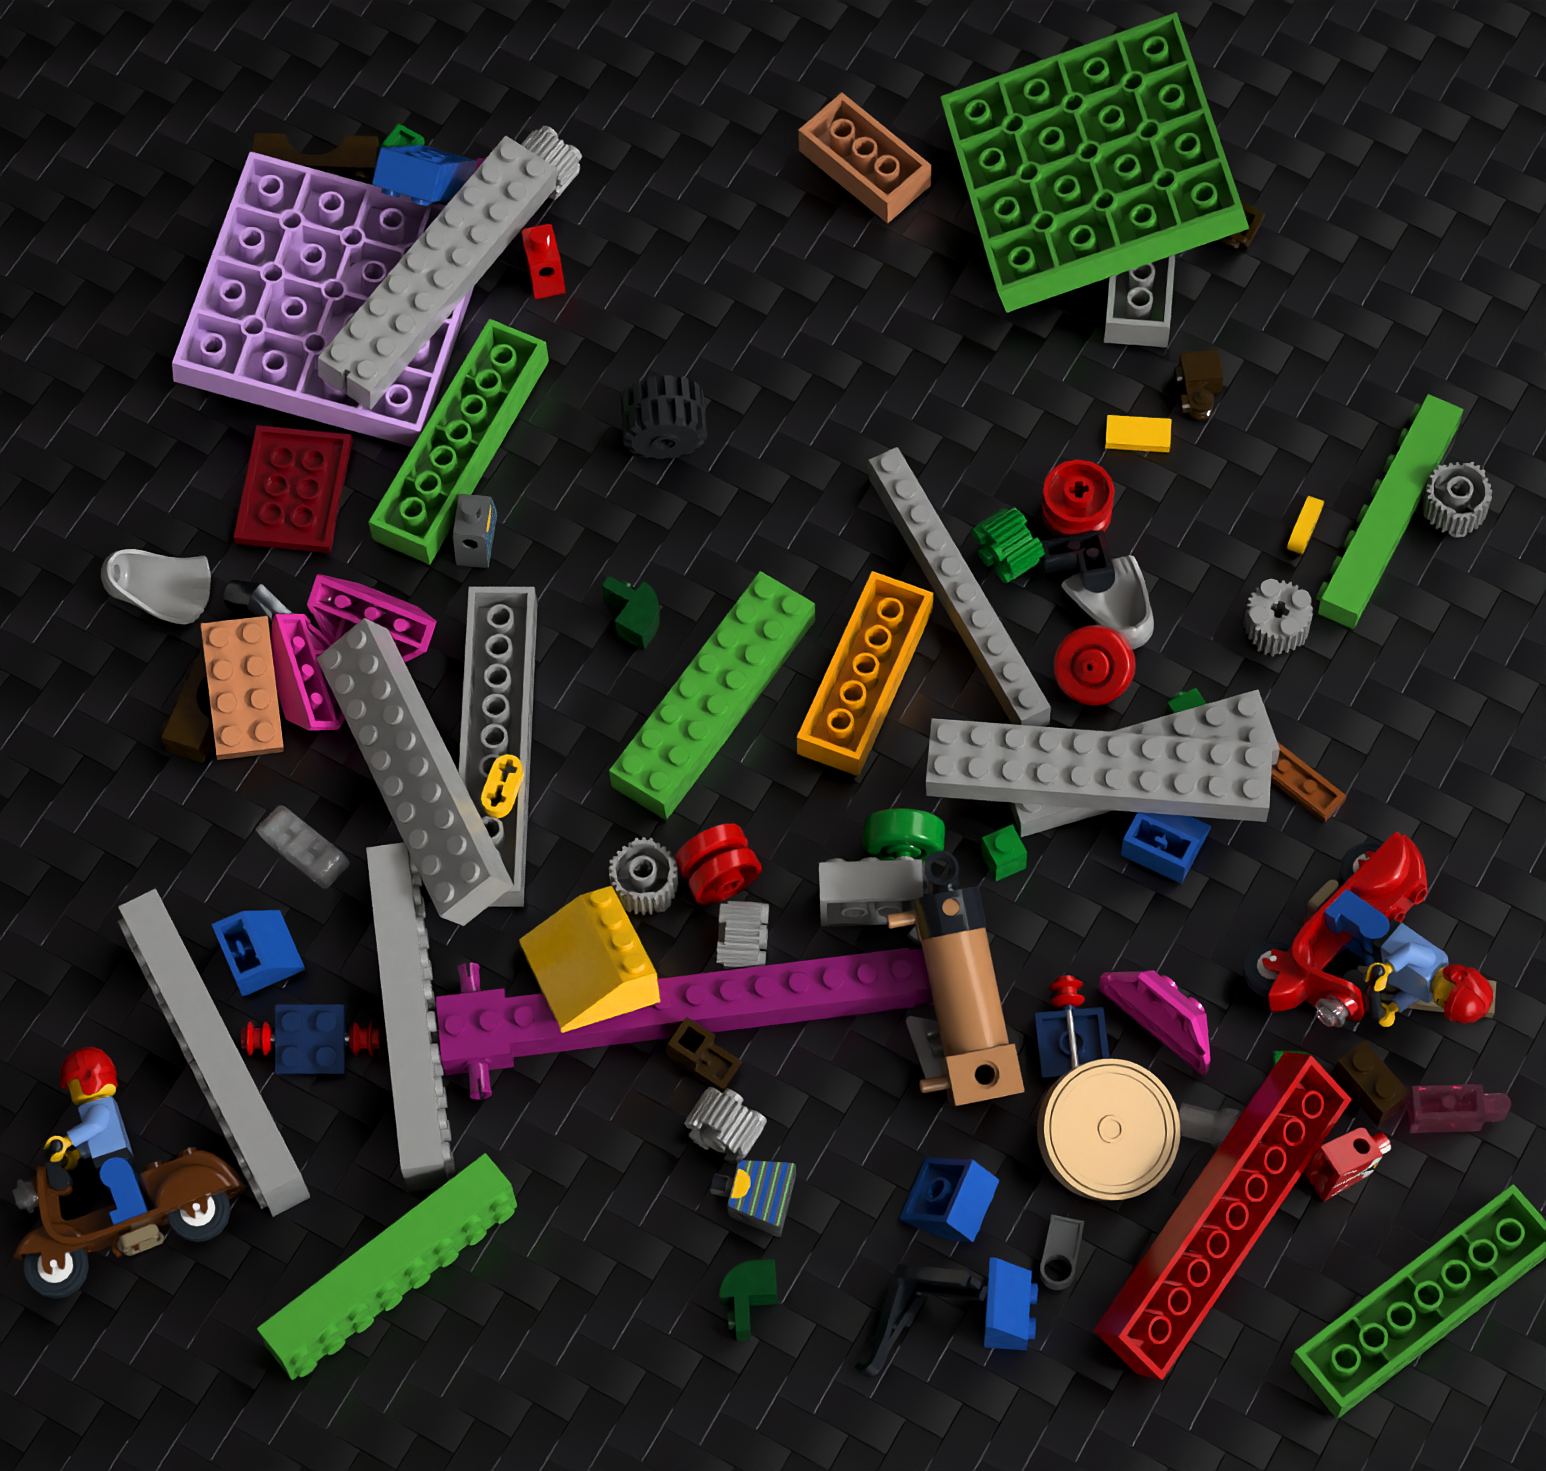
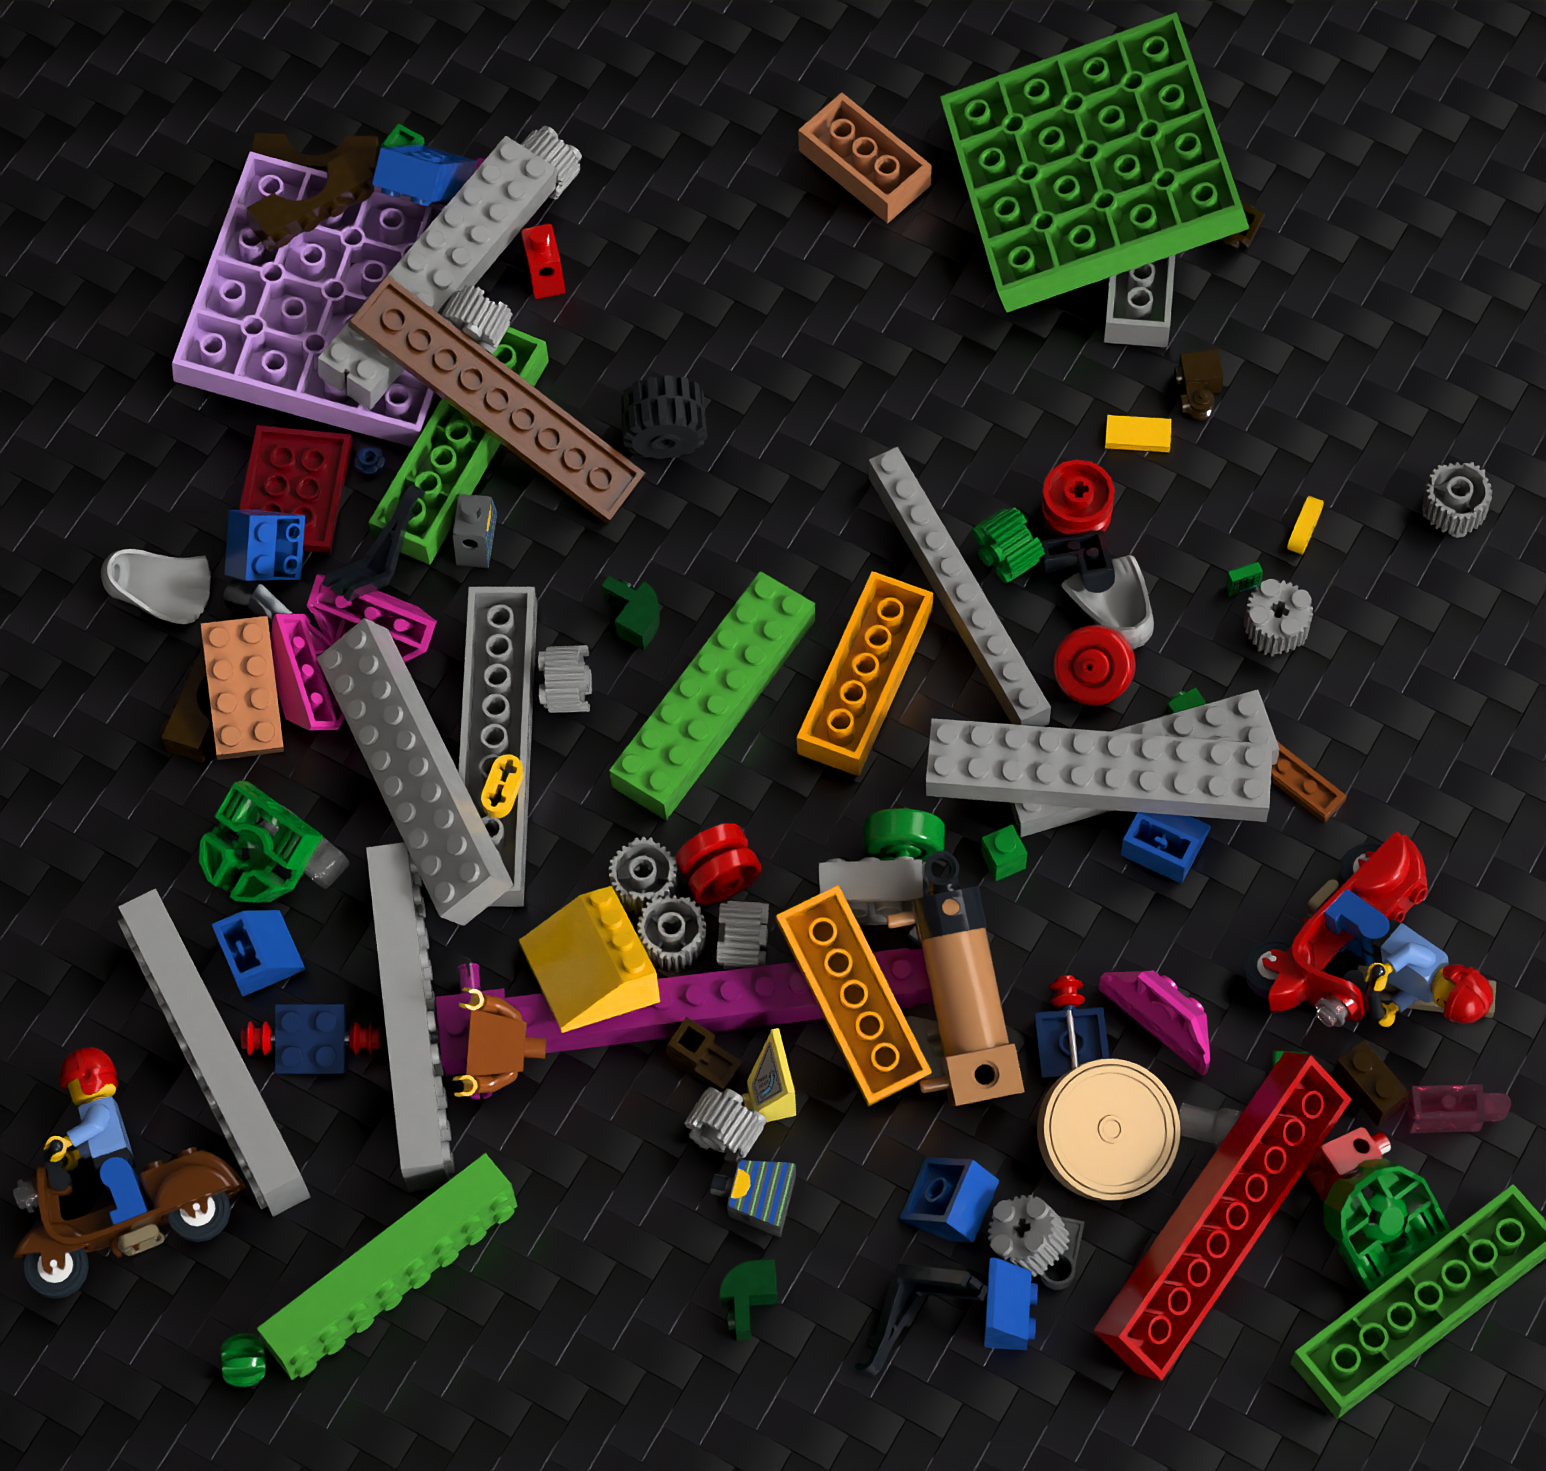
bright green brick [1316,394,1464,629] -> none
none -> green connector [199,781,323,903]
none -> green piece [220,1333,266,1387]
none -> blue slope [224,510,305,581]
none -> dark brown arch [247,148,375,252]
none -> black hinge [322,485,425,601]
none -> reddish brown plate [348,275,645,524]
none -> dark blue plate [354,447,386,477]
none -> light grey brick [441,284,513,355]
none -> dark orange torso [453,988,547,1097]
none -> light grey brick [538,645,592,713]
none -> light grey brick [637,895,706,973]
none -> light yellow slope [742,1028,796,1122]
none -> light orange brick [776,885,932,1106]
none -> light grey brick [988,1195,1070,1277]
none -> green tile [1226,562,1263,596]
none -> green connector [1324,1158,1452,1293]

